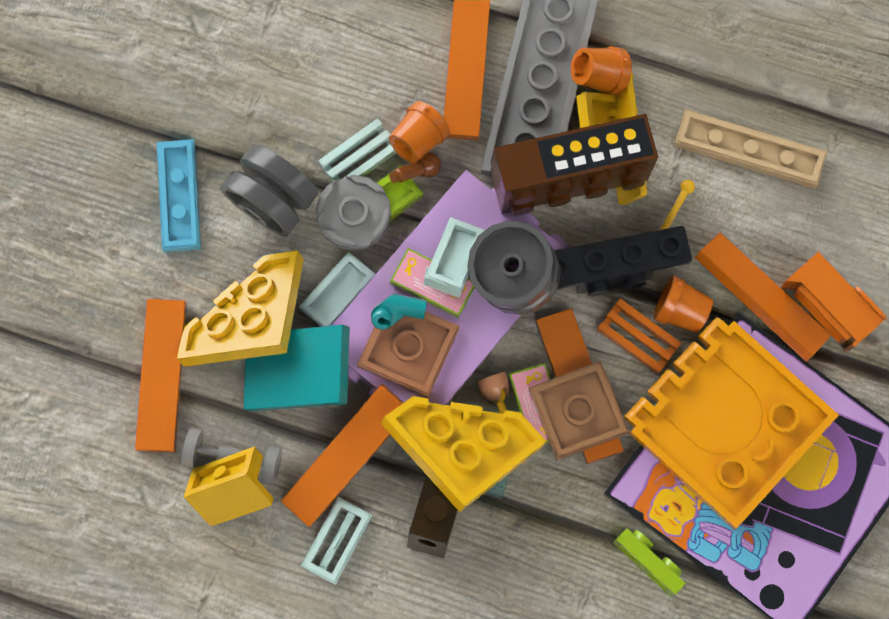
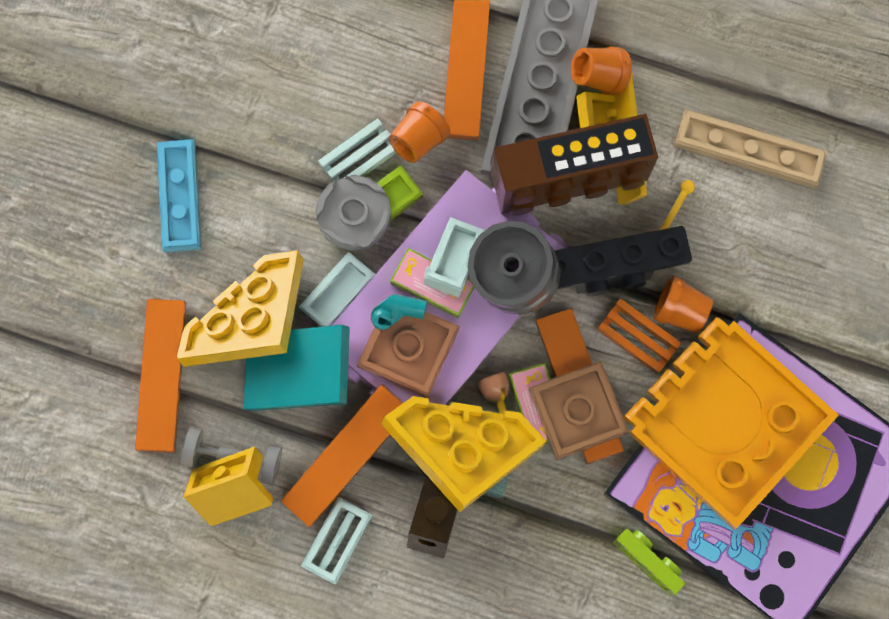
dark grey wheel [220,144,319,237] -> none
dark orange piece [389,152,441,183] -> none
orange tile [694,232,832,362] -> none
orange piece [781,251,887,352] -> none

